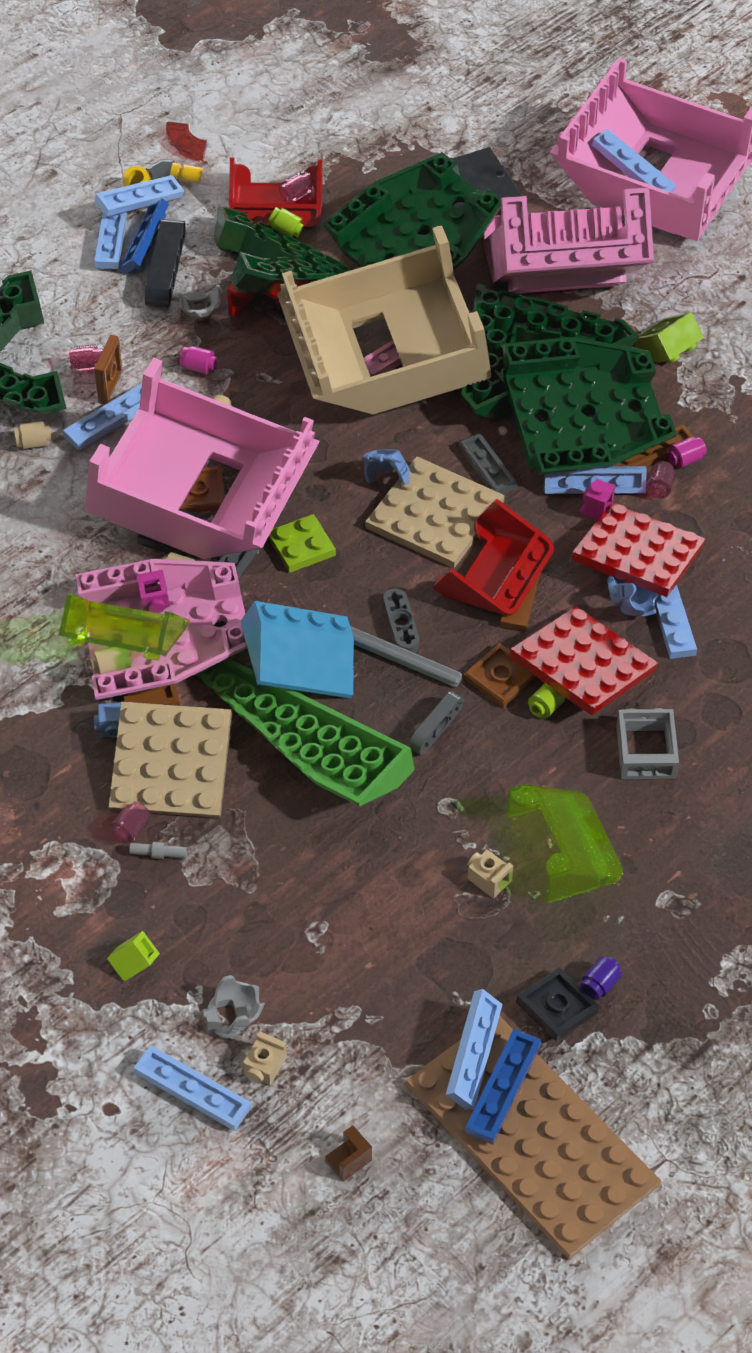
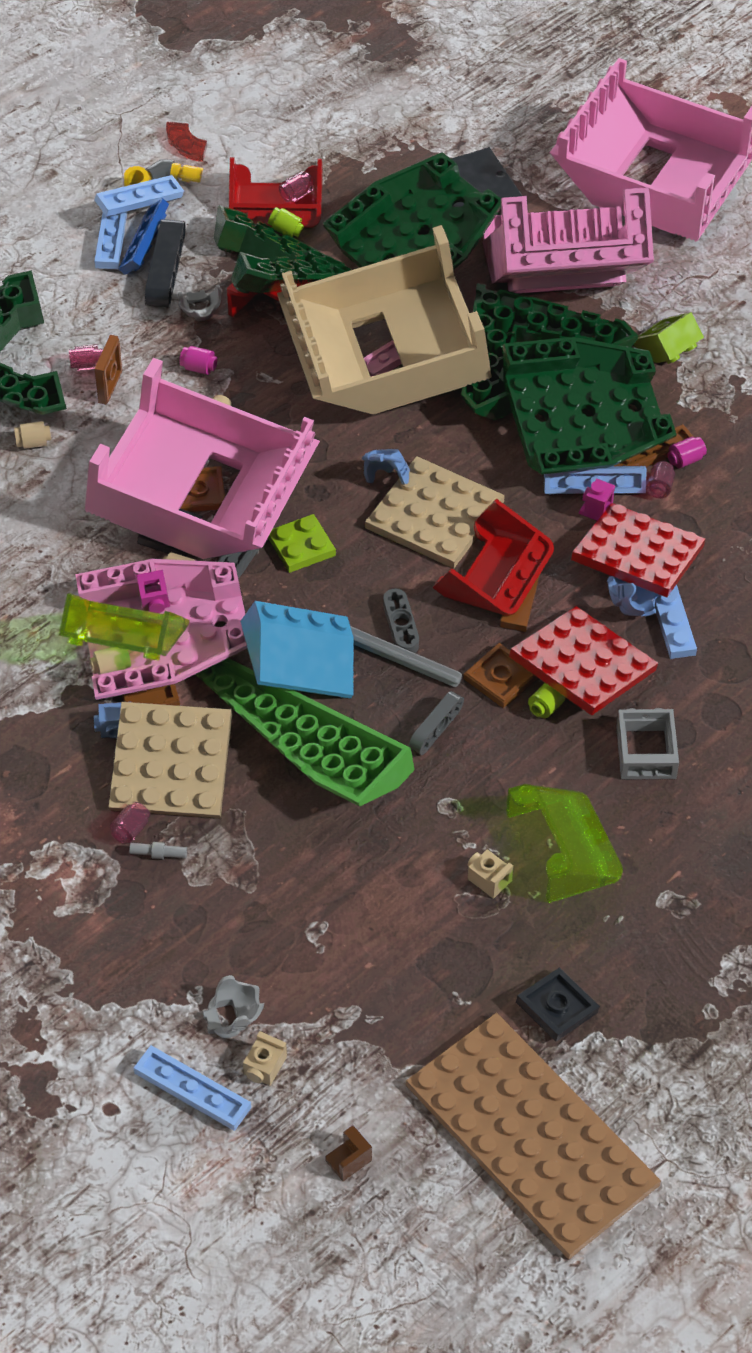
light blue plate [63,383,142,451] -> none
lime panel [107,931,160,981] -> none
light blue plate [446,989,502,1110] -> none
dark grey tile [458,434,517,494] -> none
blue plate [465,1029,541,1145] -> none
dark purple brick [580,957,622,1000] -> none
light blue plate [591,128,677,193] -> none

